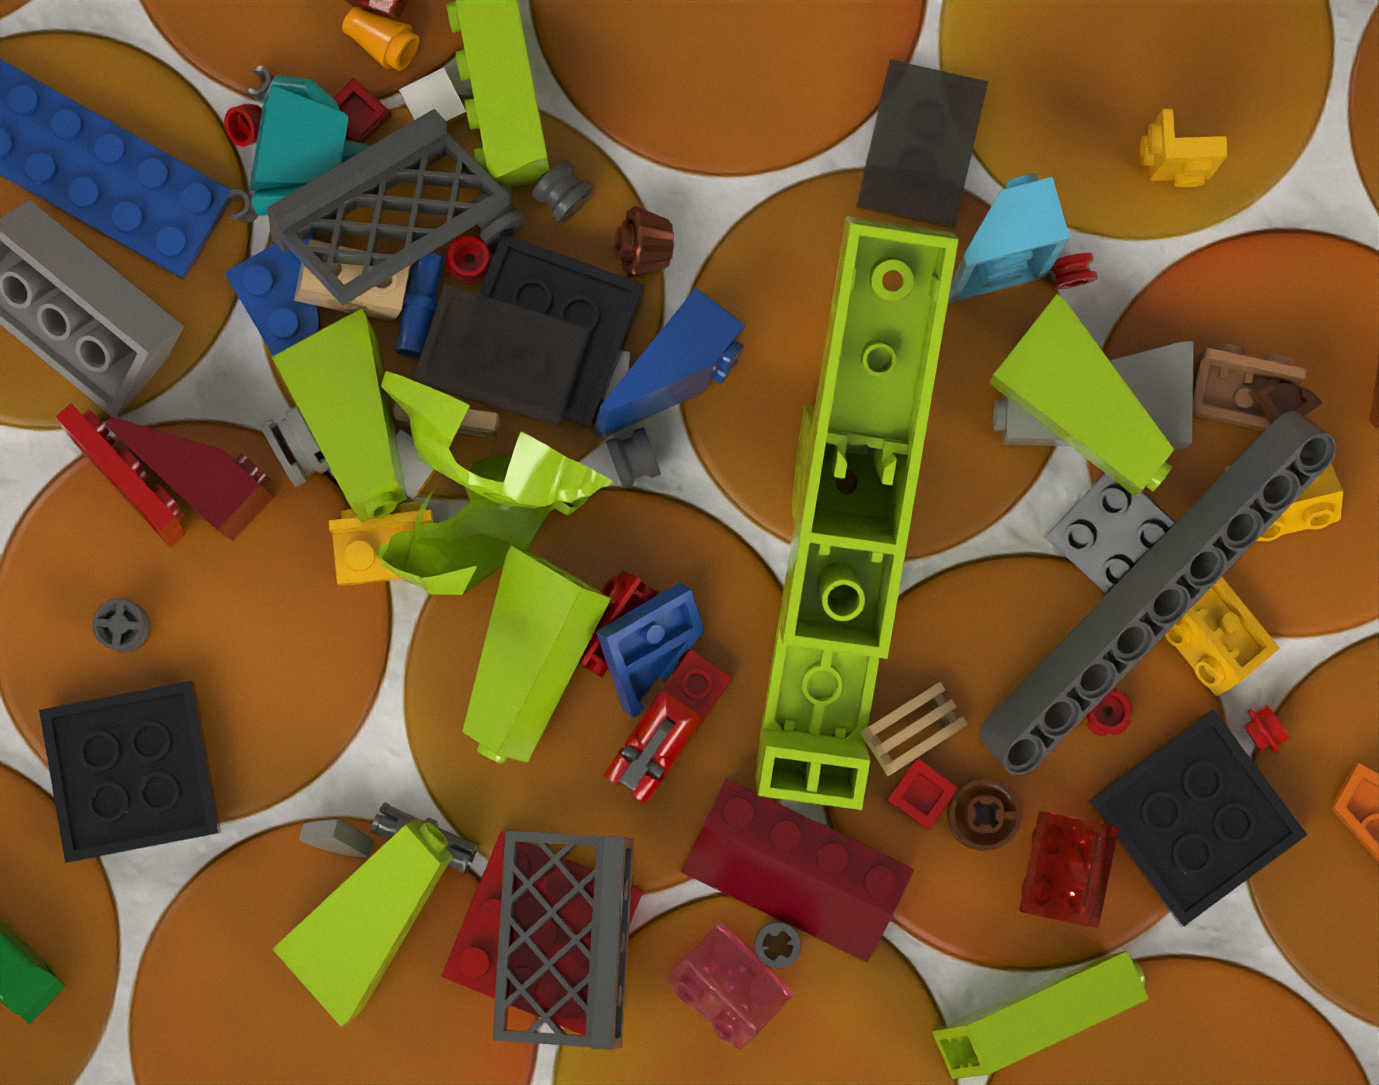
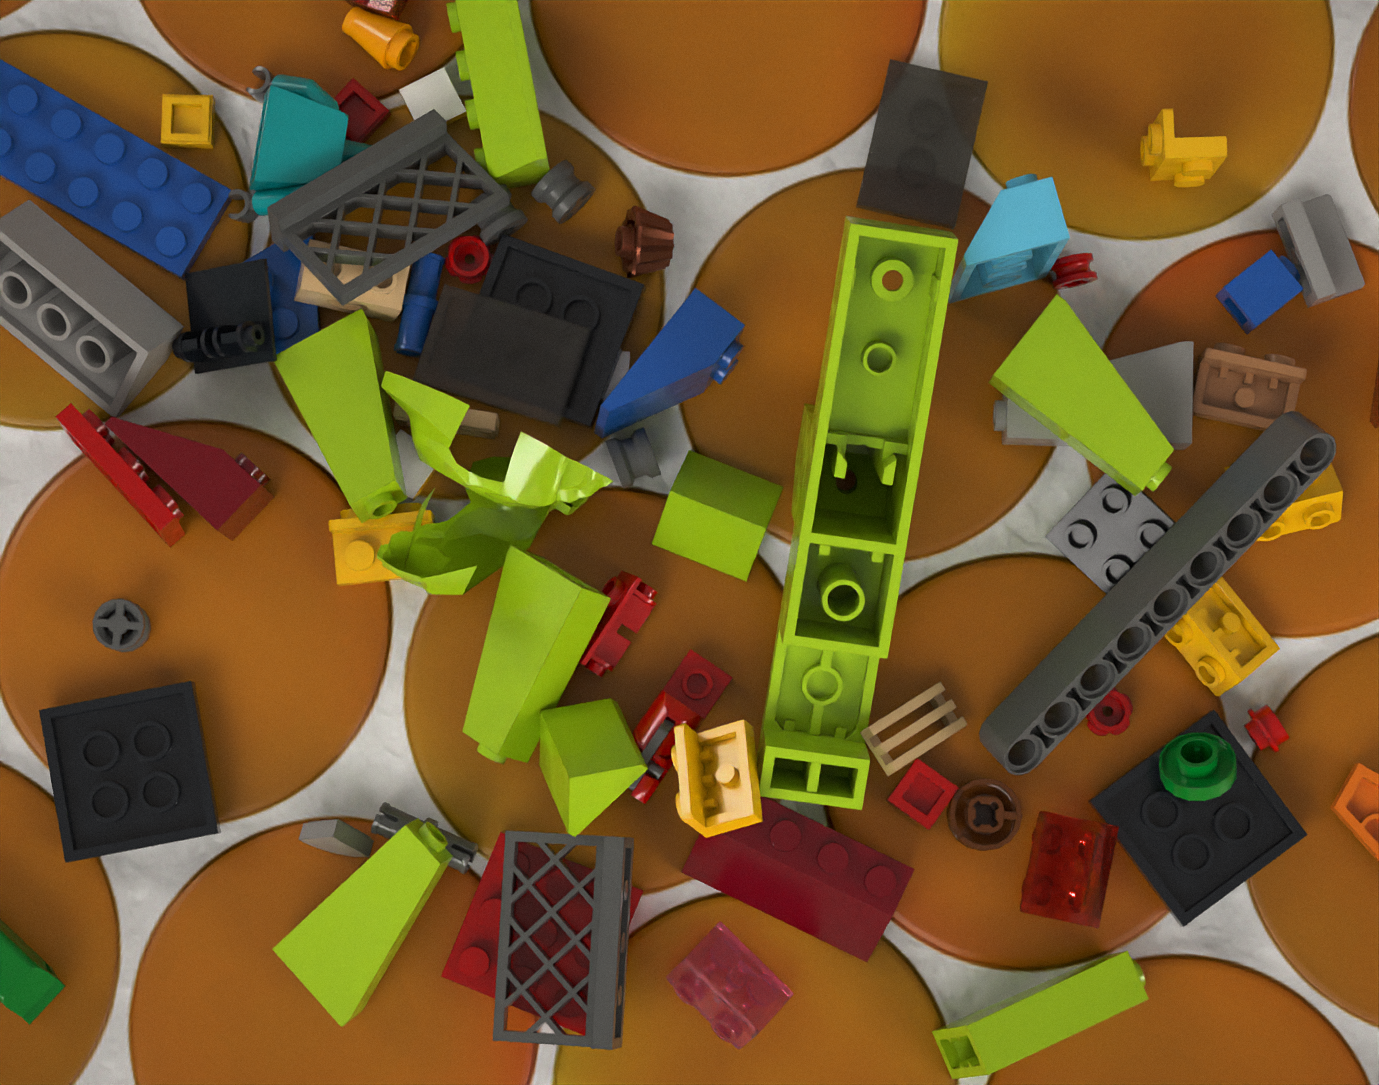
red hinge [224,104,262,147] -> none
light grey wheel [261,406,330,488] -> none
blue wing [596,582,704,718] -> none
dark grey bush [754,922,801,969] -> none
reddish brown tile [1248,382,1323,424] -> none
none -> yellow tile [161,94,215,148]
none -> black hinge [172,259,277,374]
none -> lime slope [539,698,648,837]
none -> lime slope [652,450,783,582]
none -> yellow bracket [671,719,763,838]
none -> green plate [1159,733,1237,801]
none -> blue brick [1216,249,1303,335]
none -> light grey panel [1272,194,1365,308]

